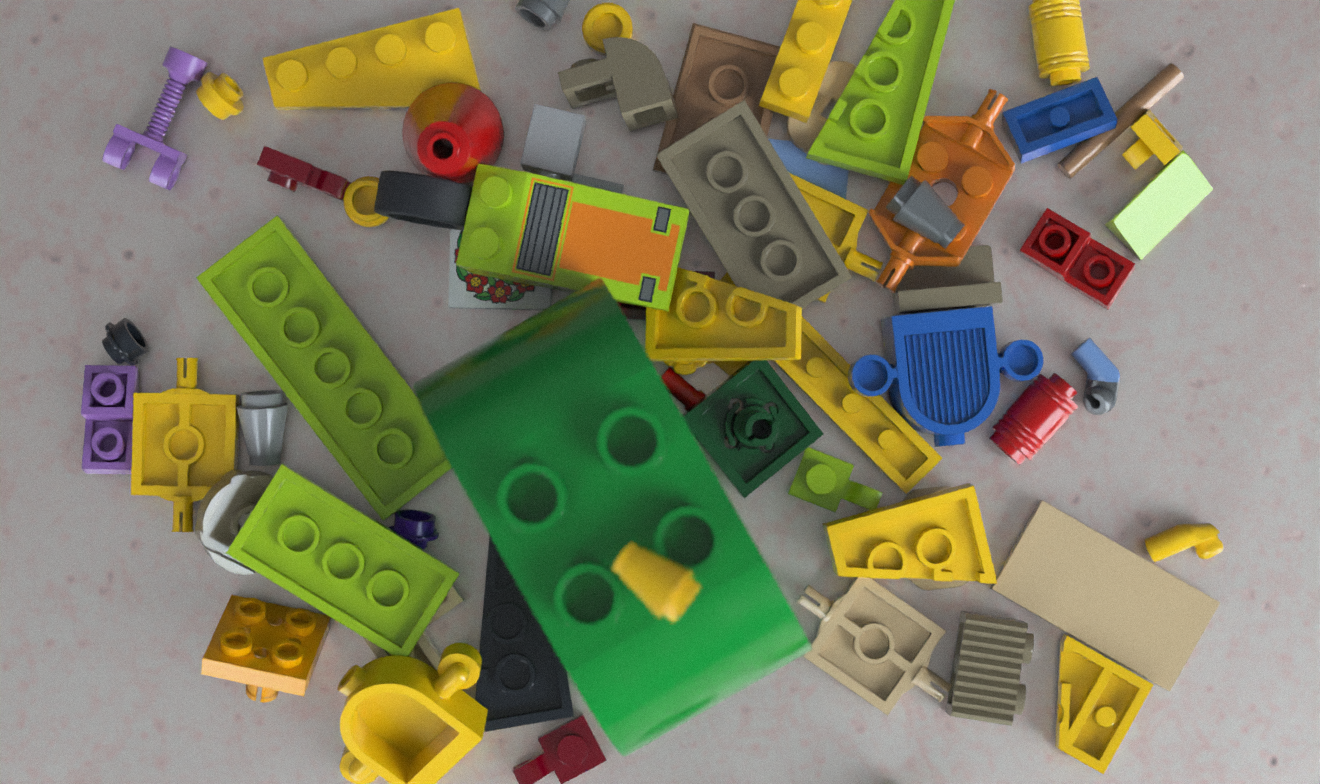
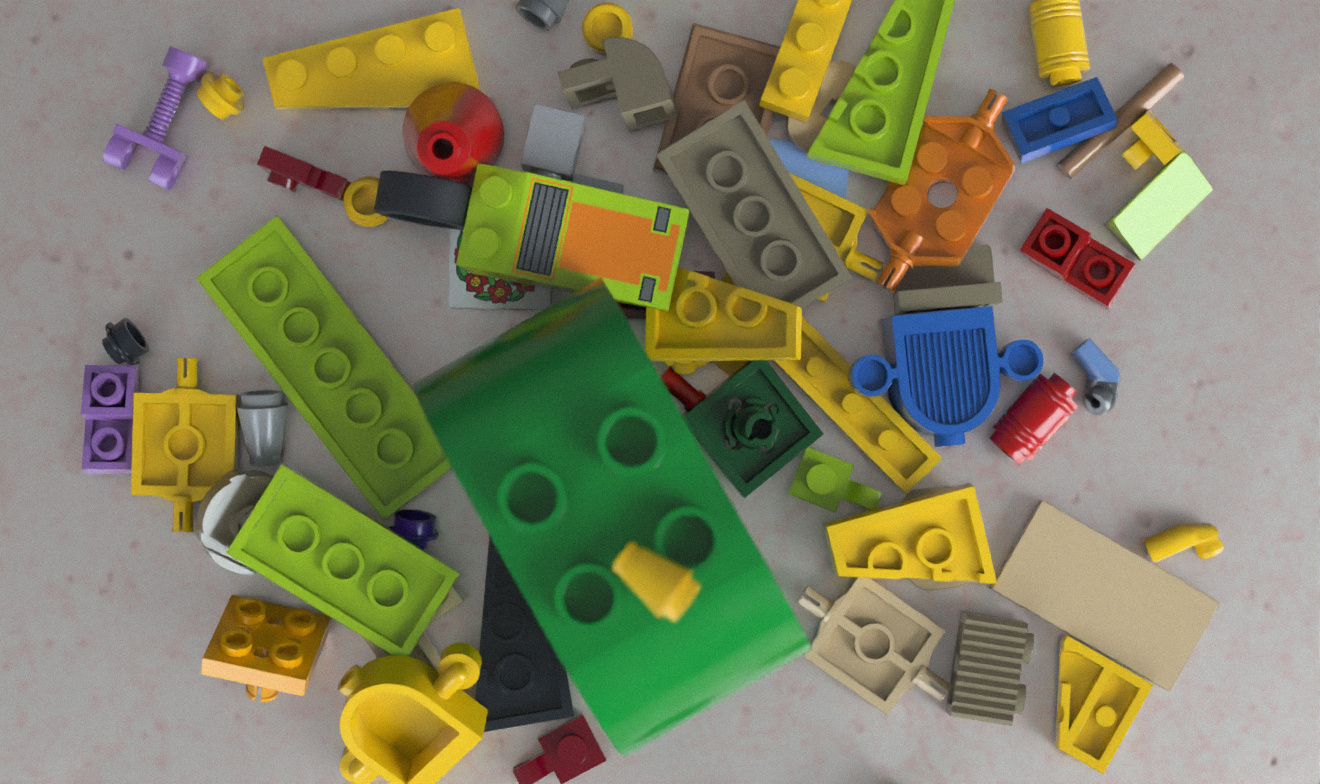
dark grey cone [886,175,965,249] -> none

